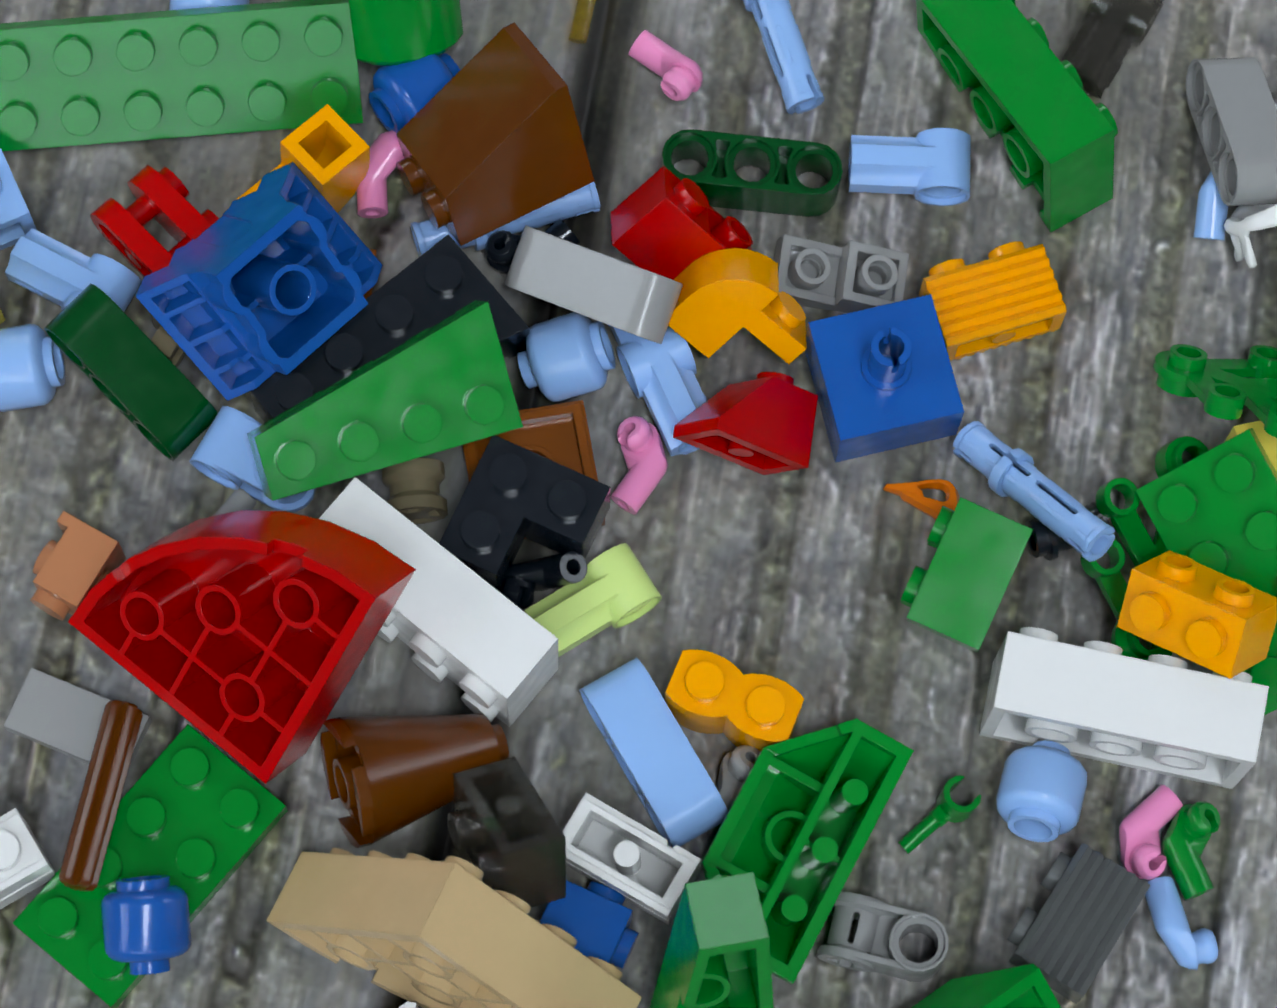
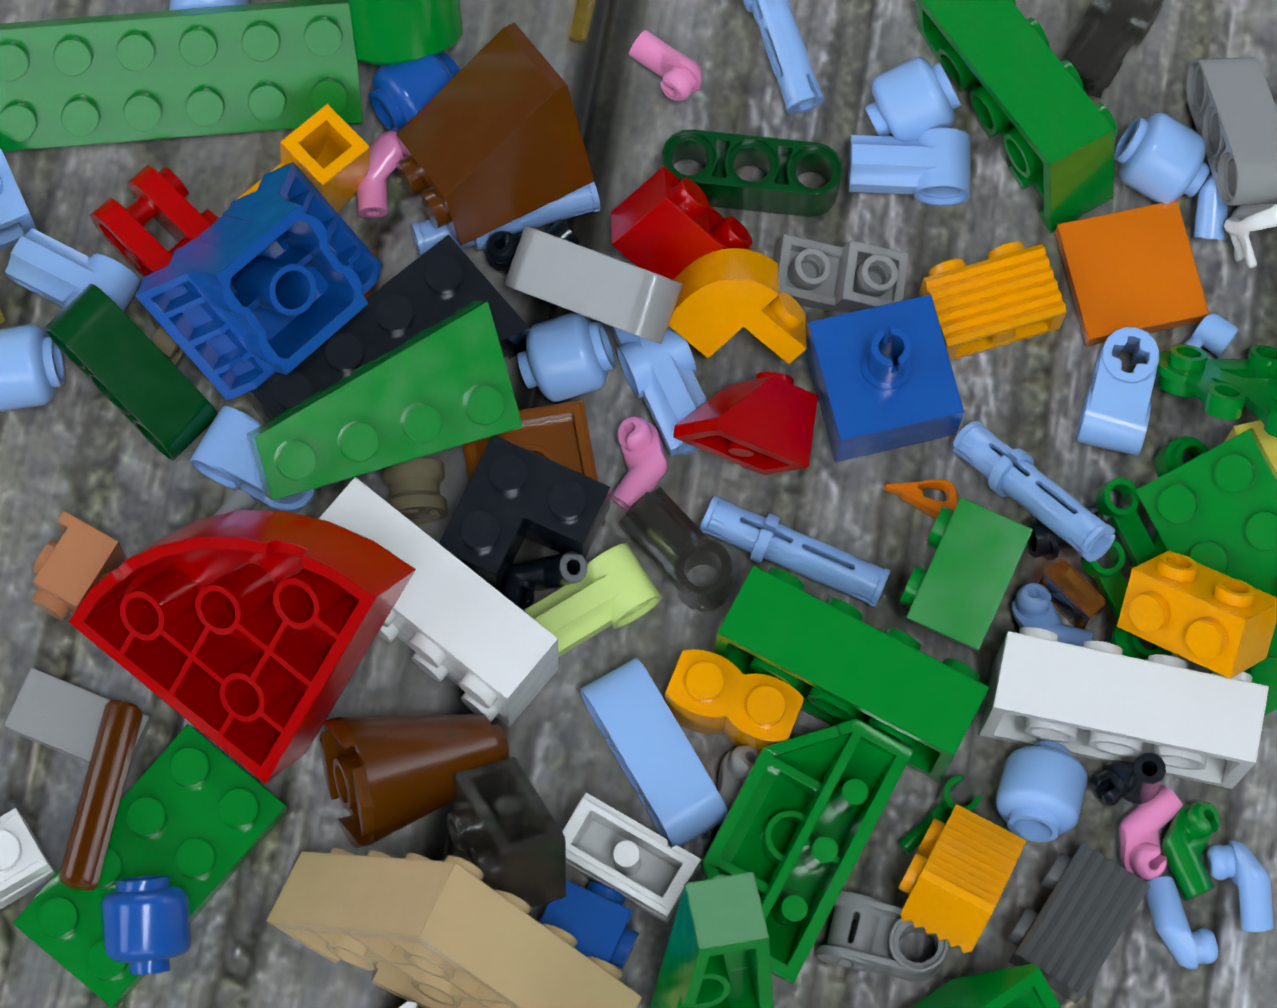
none -> clear smoke piece [619,487,733,612]
none -> light blue pin [698,494,891,608]
none -> green brick [714,565,989,783]
none -> light blue head [865,57,962,141]
none -> light orange brick [898,804,1027,953]
none -> light blue arm [1012,583,1095,647]
none -> clear orange tile [1039,558,1106,629]
none -> orange tile [1055,200,1210,346]
none -> light blue piece [1076,327,1159,456]
none -> black arm [1090,753,1166,806]
none -> light blue head [1114,112,1210,204]
none -> light blue hand [1156,314,1238,375]
none -> light blue arm [1206,840,1274,932]

